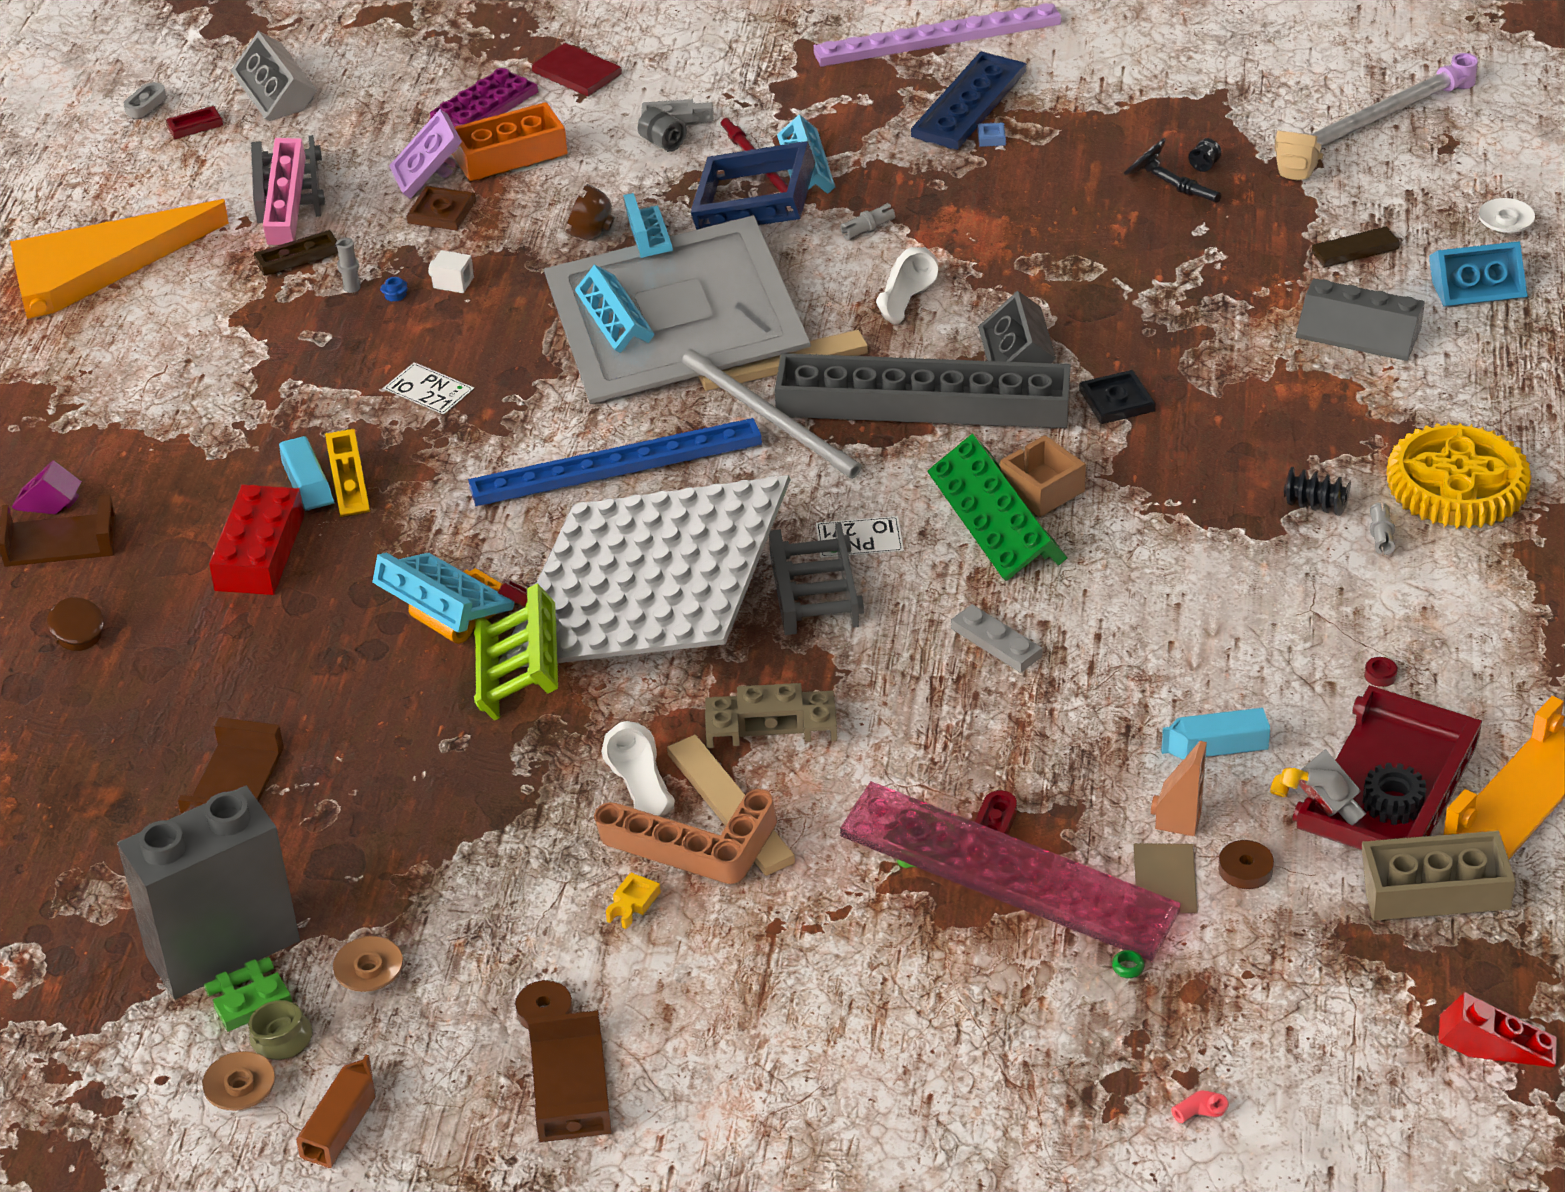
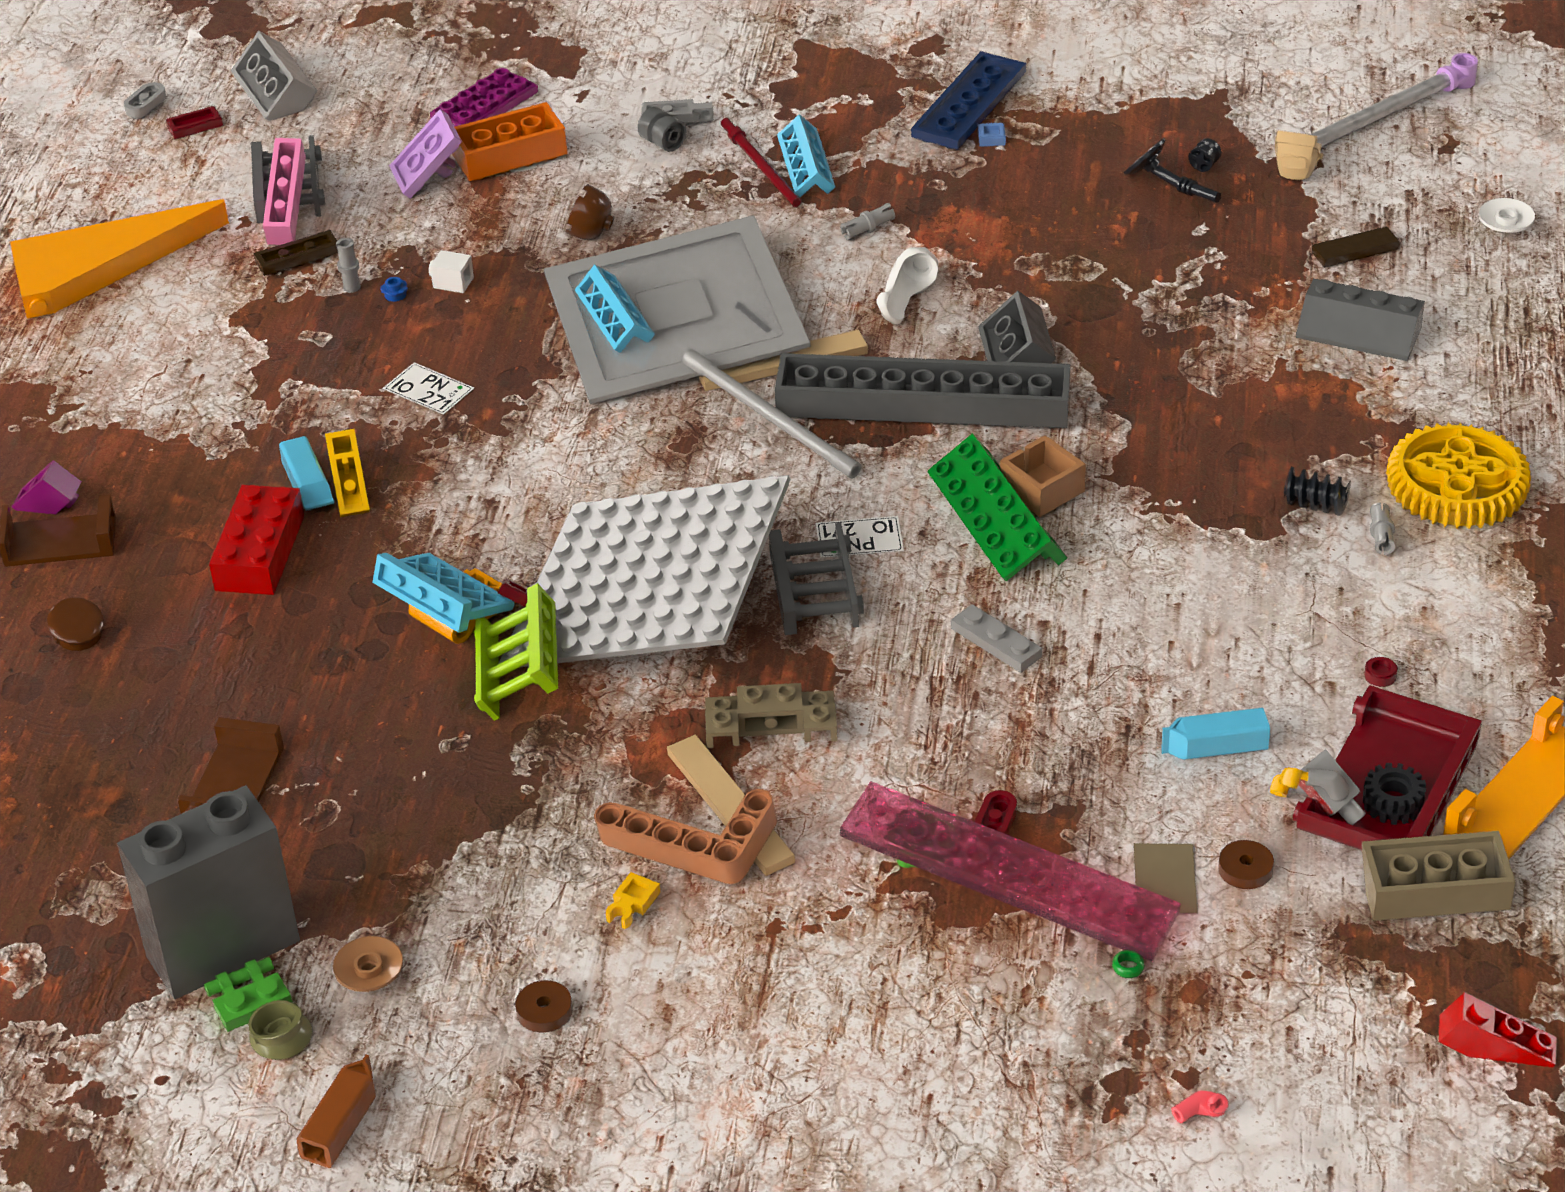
medium nougat dish [202,1051,275,1111] -> none
reddish brown tile [406,186,476,231] -> none
blue plate [468,418,762,506] -> none
reddish brown panel [527,1010,612,1143] -> none
dark red tile [531,43,622,97] -> none
white hair [602,721,675,817] -> none
medium azure fence [623,193,673,258] -> none
dark blue window [690,141,815,230] -> none
lavender plate [814,3,1061,67] -> none
black tile [1079,370,1156,424] -> none
nougat slope [1151,741,1207,837] -> none
dark azure slope [1429,241,1527,307] -> none

